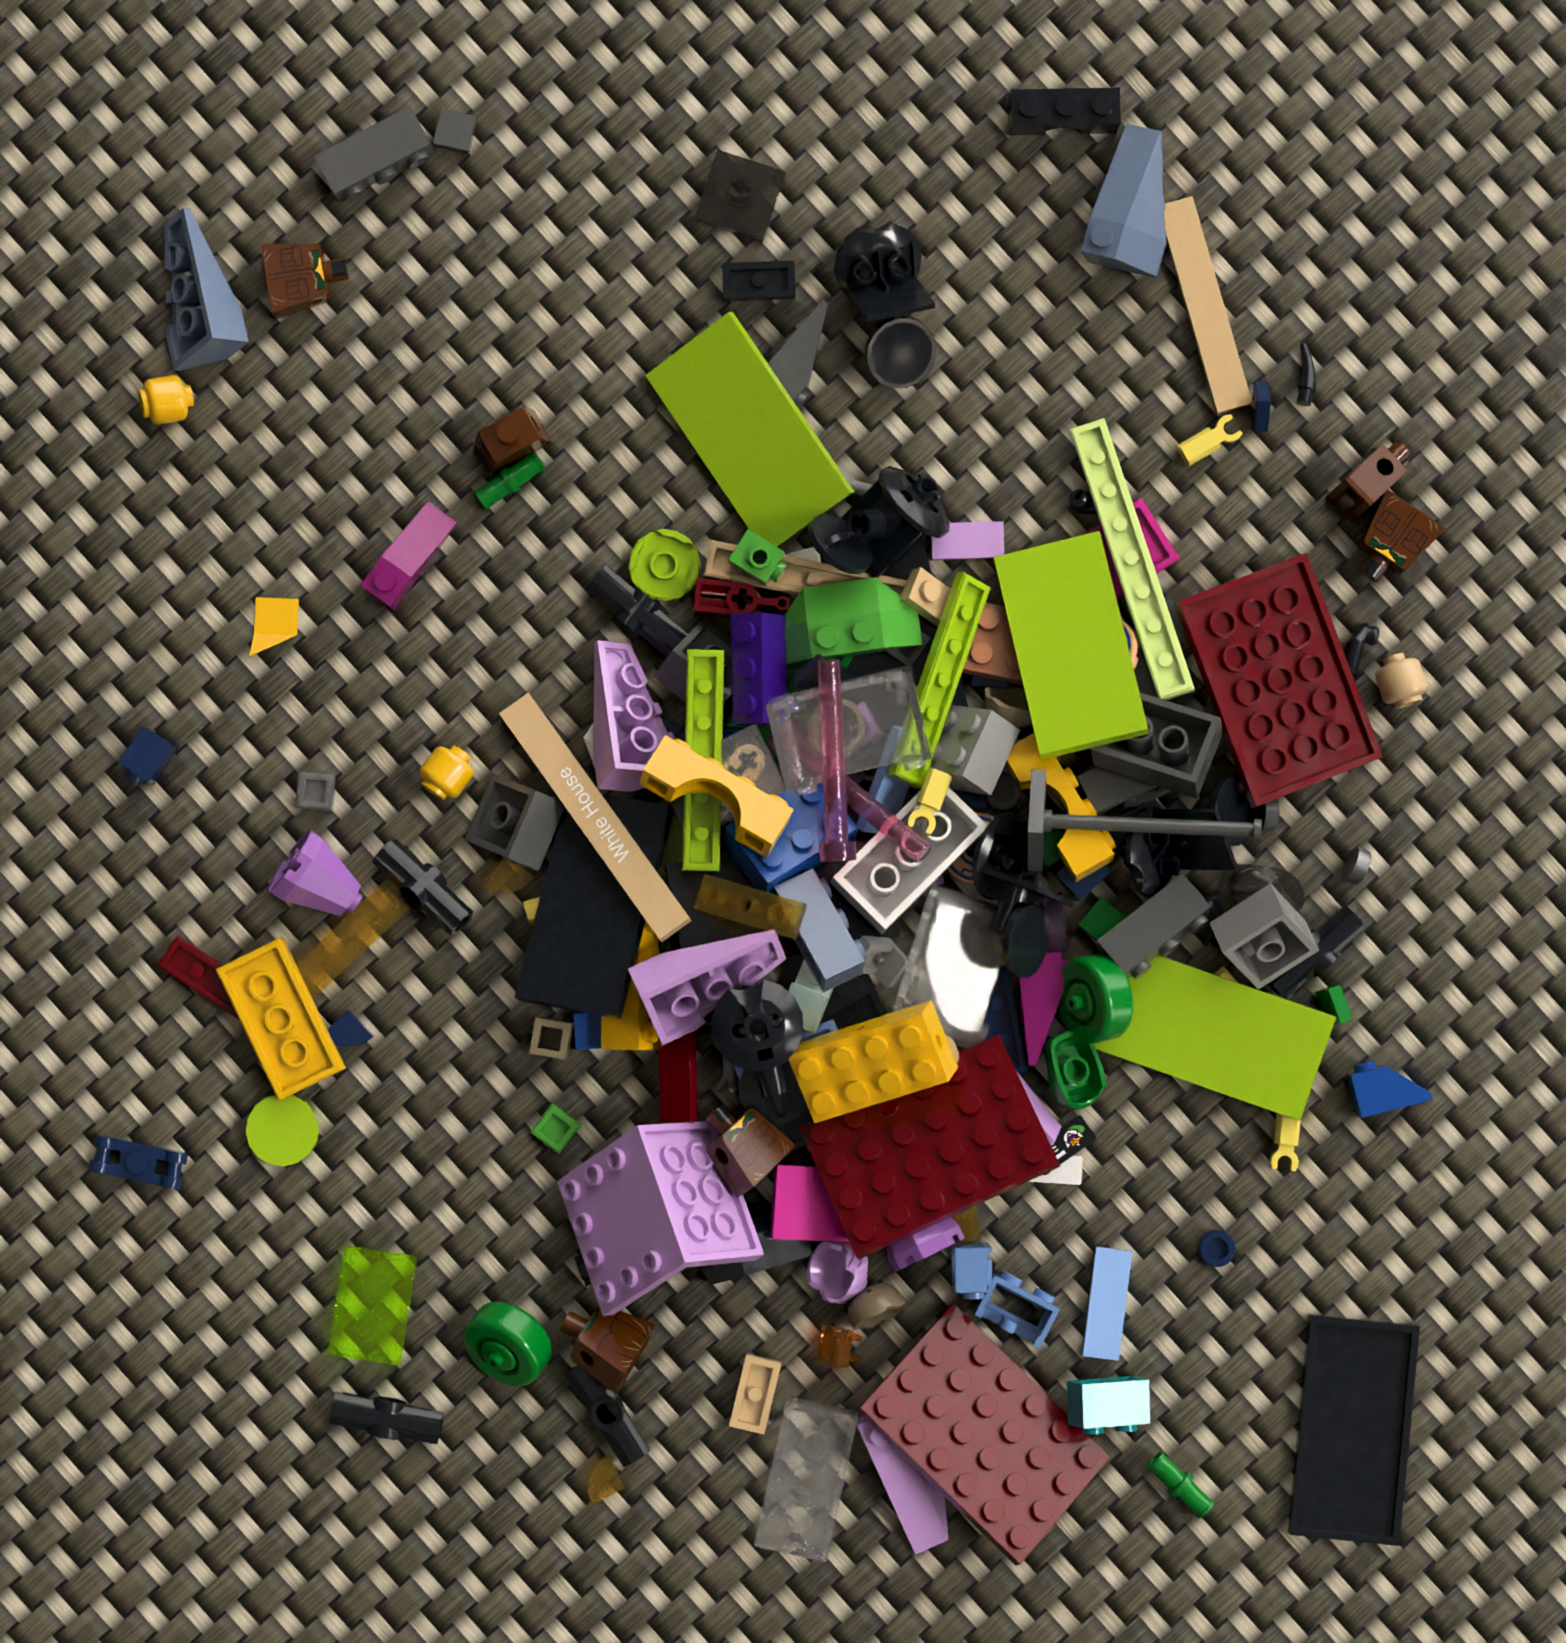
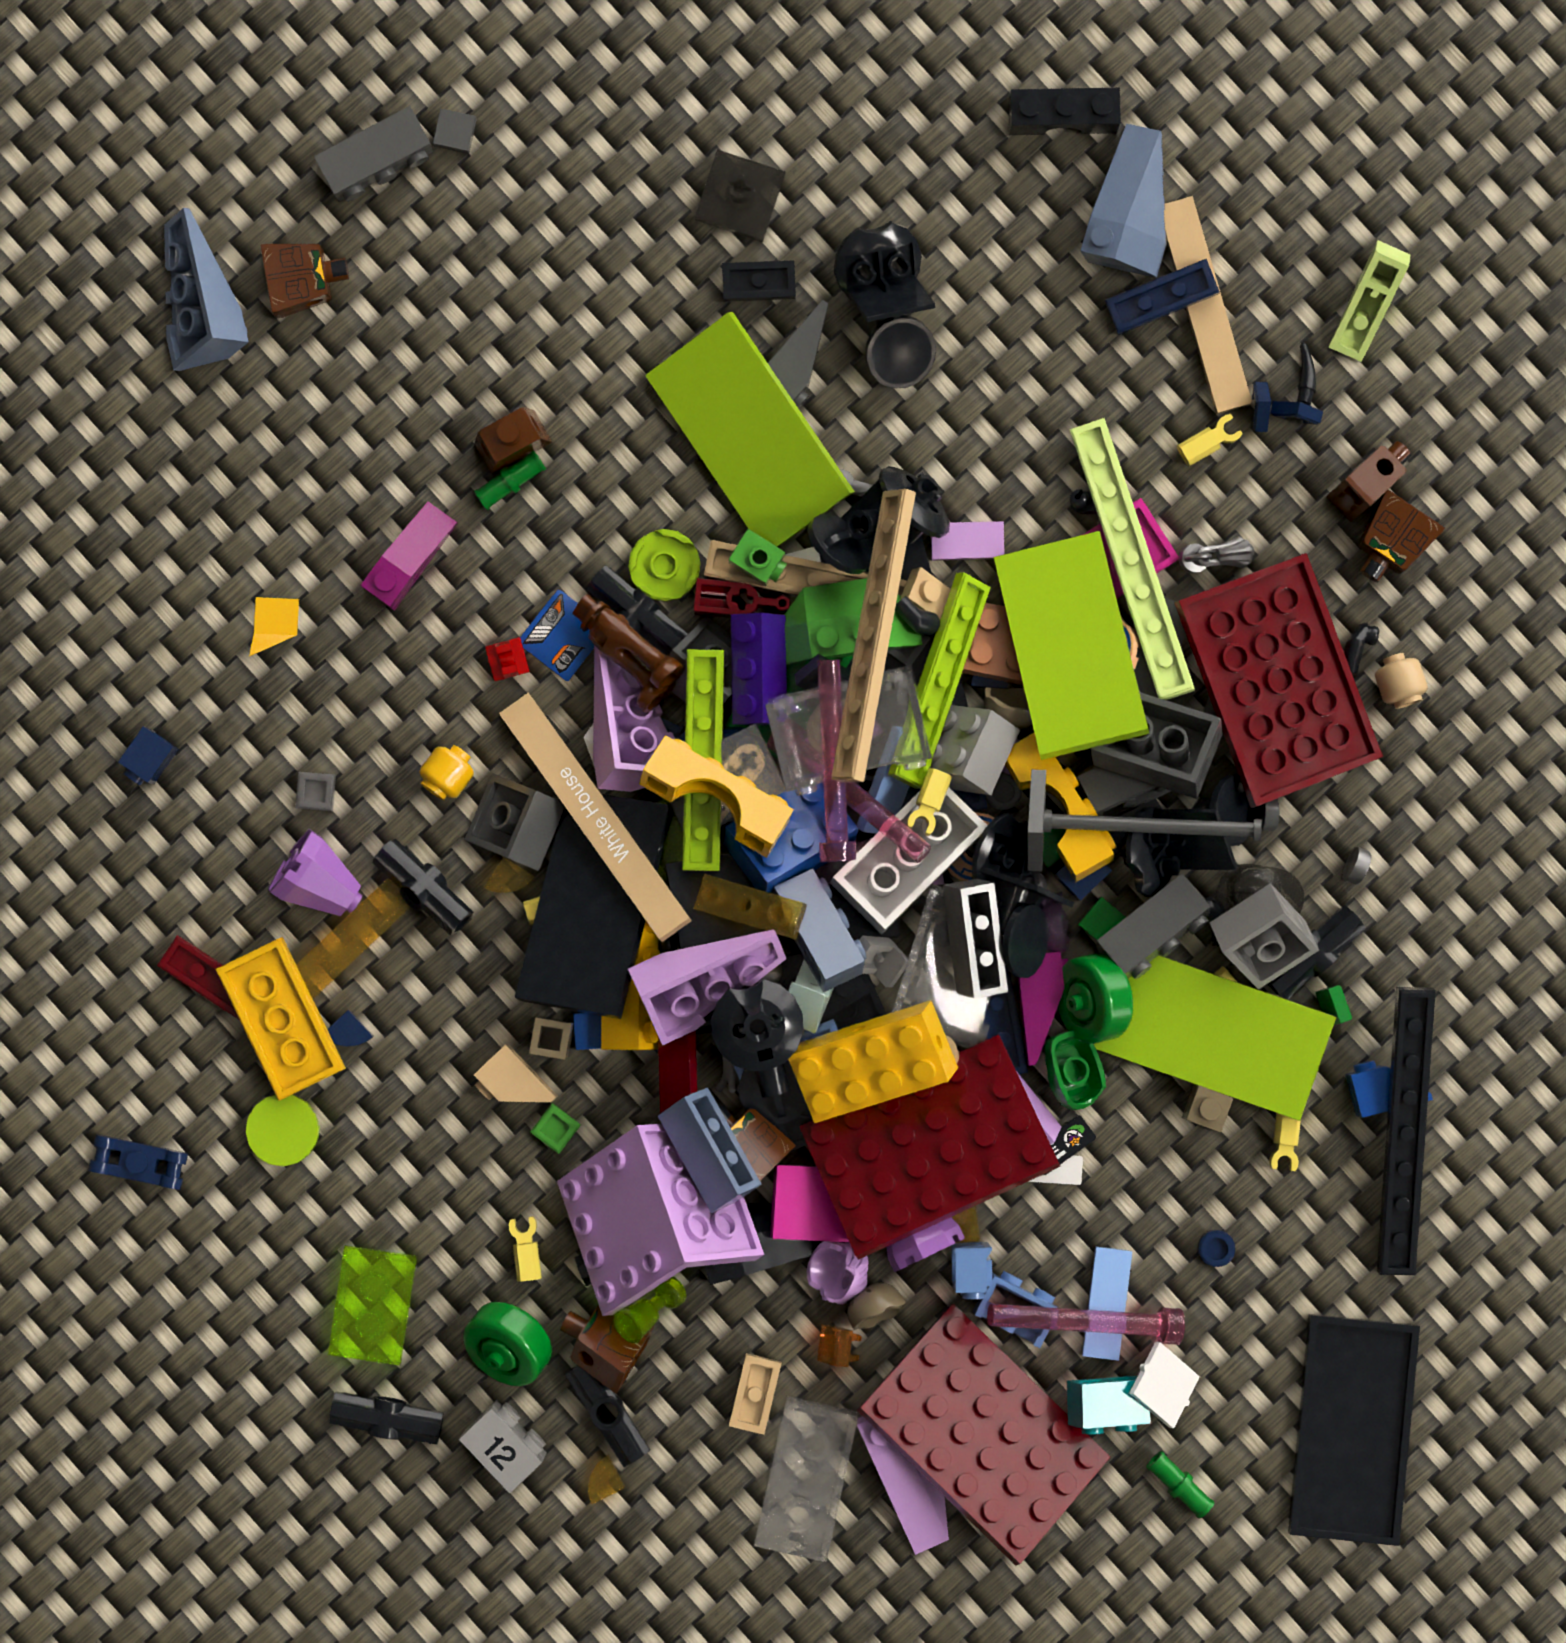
yellow head [138,375,194,425] -> none
none -> light grey brick [459,1400,547,1494]
none -> tan slope [474,1044,558,1103]
none -> red tile [485,637,530,682]
none -> light yellow bar [509,1216,542,1282]
none -> blue sticker [521,590,594,681]
none -> reddish brown piece [573,594,684,713]
none -> clear neon green piece [613,1277,687,1343]
none -> sand blue brick [658,1087,762,1213]
none -> tan tile [832,489,916,782]
none -> black arm [895,596,940,636]
none -> dark grey brick [943,879,1008,999]
none -> clear pink piece [987,1304,1185,1345]
none -> dark blue tile [1105,258,1220,335]
none -> white piece [1129,1342,1200,1428]
none -> flat silver piece [1179,536,1254,573]
none -> dark tan brick [1182,1084,1233,1132]
none -> dark blue tile [1270,401,1323,425]
none -> yellowish green slope [1329,240,1411,362]
none -> black tile [1377,987,1436,1275]

